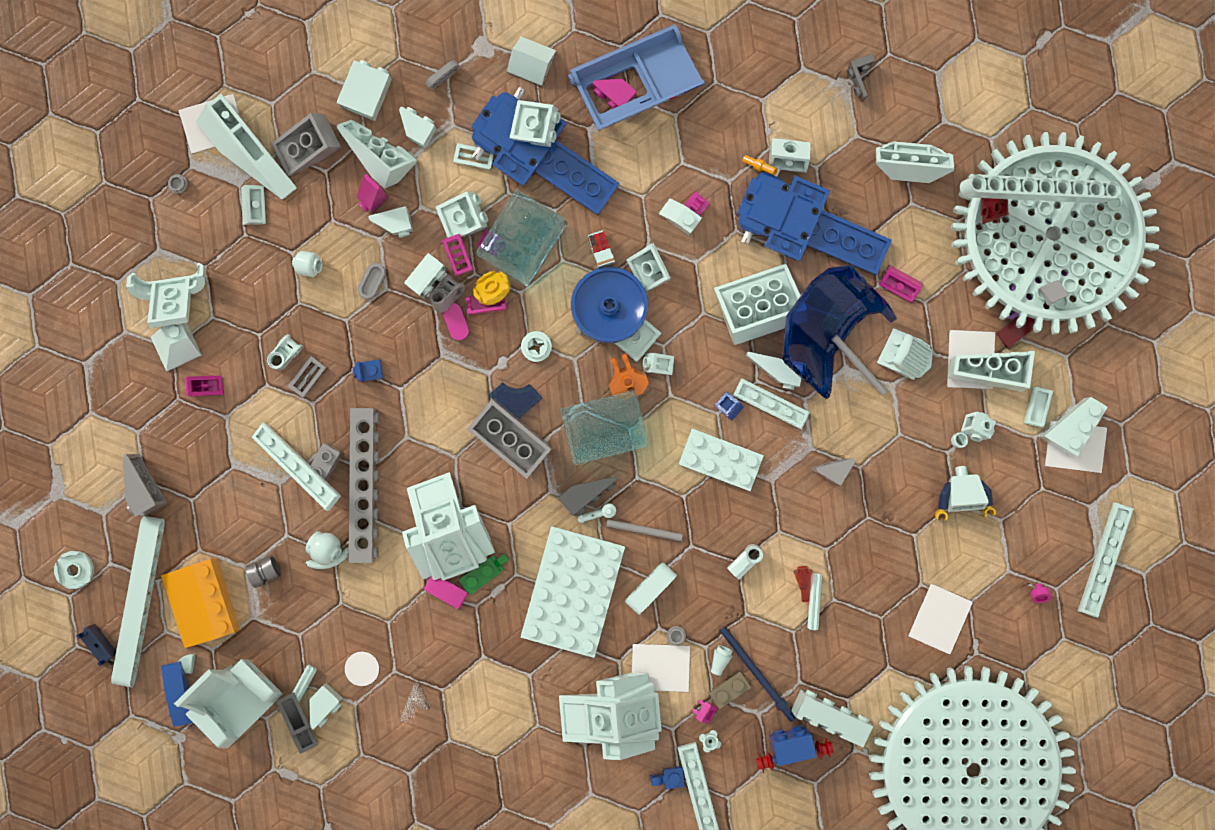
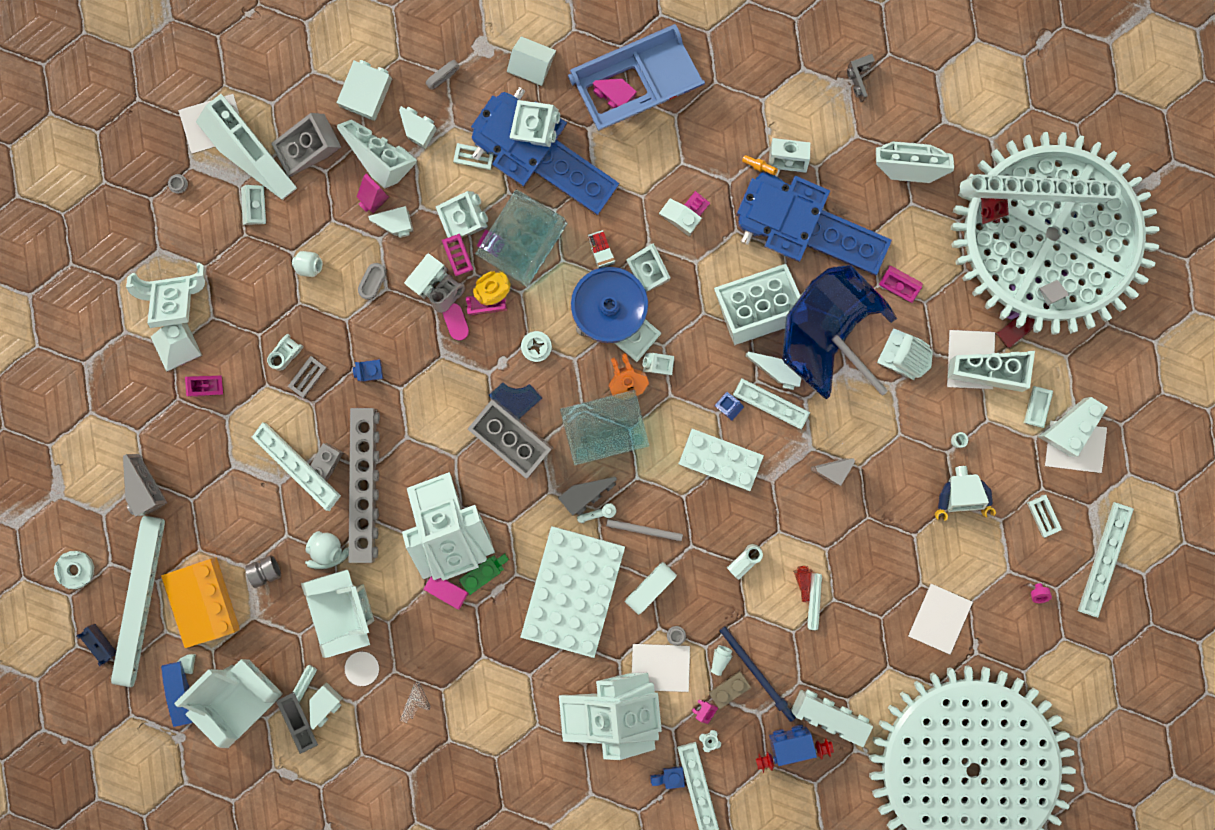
light aqua brick [961,412,996,442] -> none
none -> light aqua piece [301,570,374,658]
none -> light aqua tile [1027,495,1062,538]

